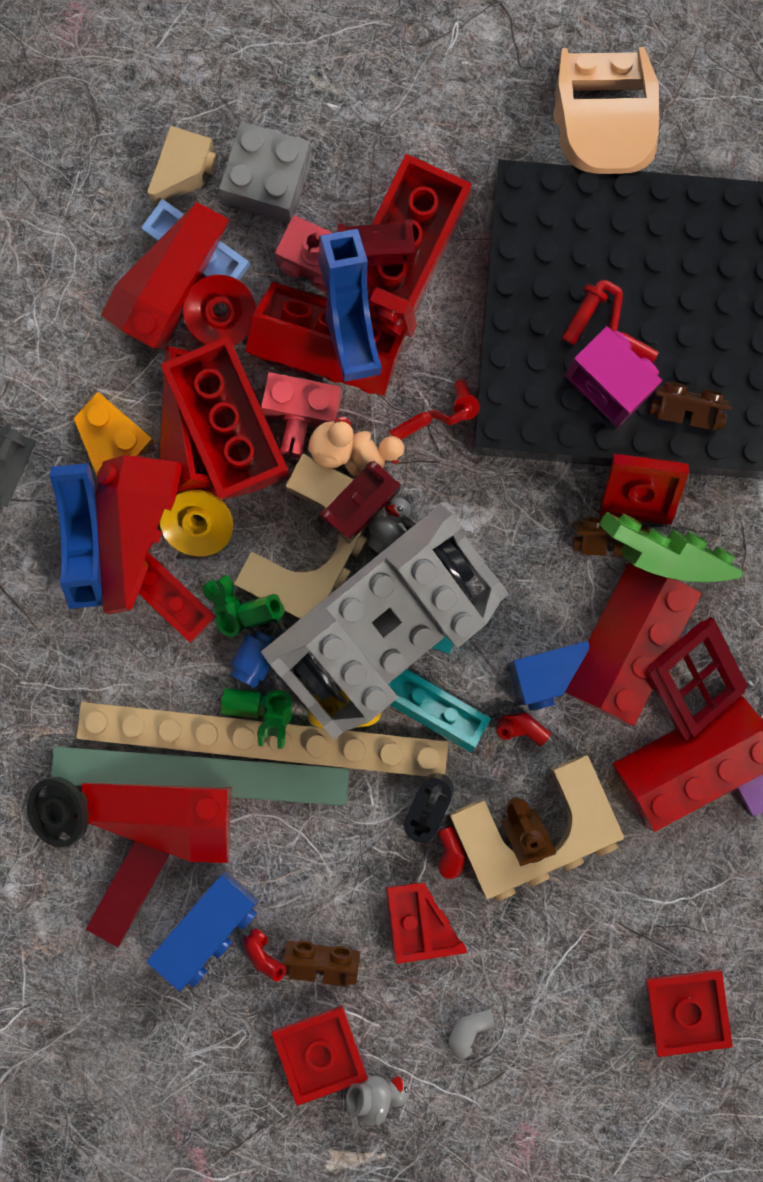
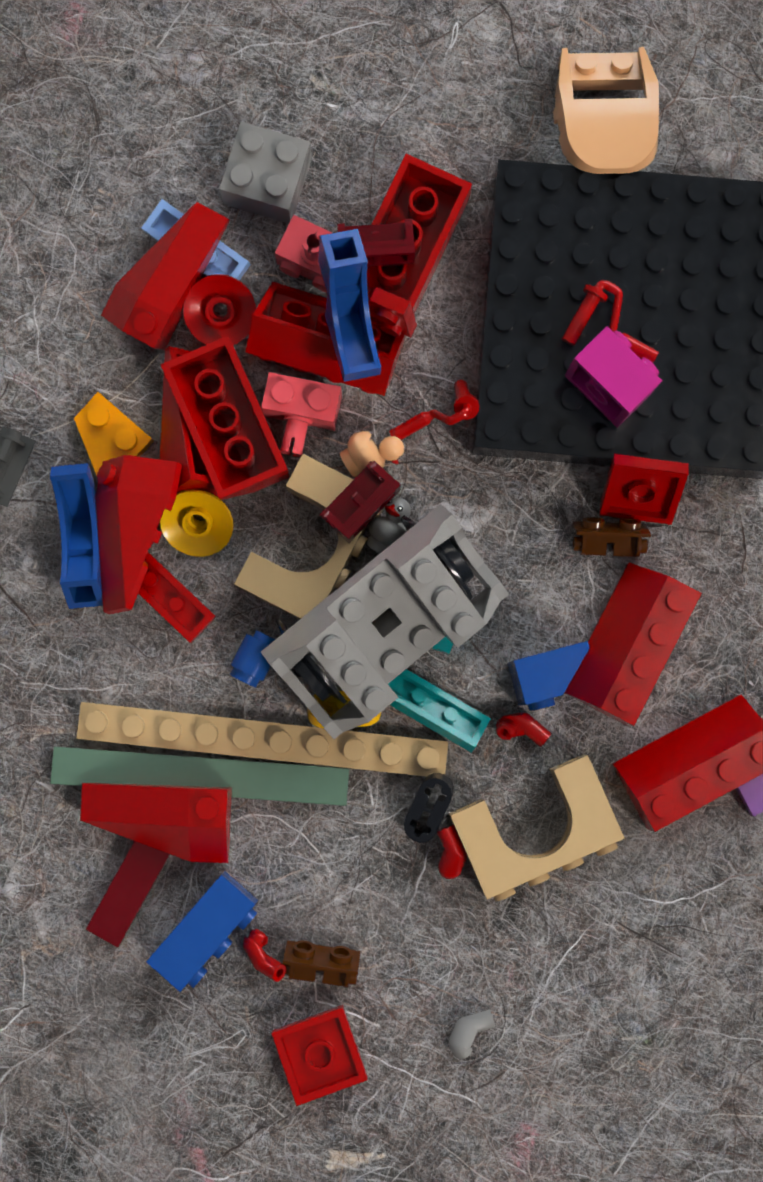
pearl dark grey wheel [27,777,88,847] -> none
tan slope [147,126,218,206] -> none
green bar [202,575,285,637] -> none
green bar [221,688,292,749] -> none
light nougat animal [309,417,354,469] -> none
light grey animal [346,1076,409,1126] -> none
red wing [385,882,467,964] -> none
reddish brown hinge [501,797,556,866] -> none
bright green slope [599,512,744,582] -> none
red plate [645,969,733,1057] -> none
dark red piece [646,617,748,741] -> none
reddish brown hinge [649,382,732,431] -> none

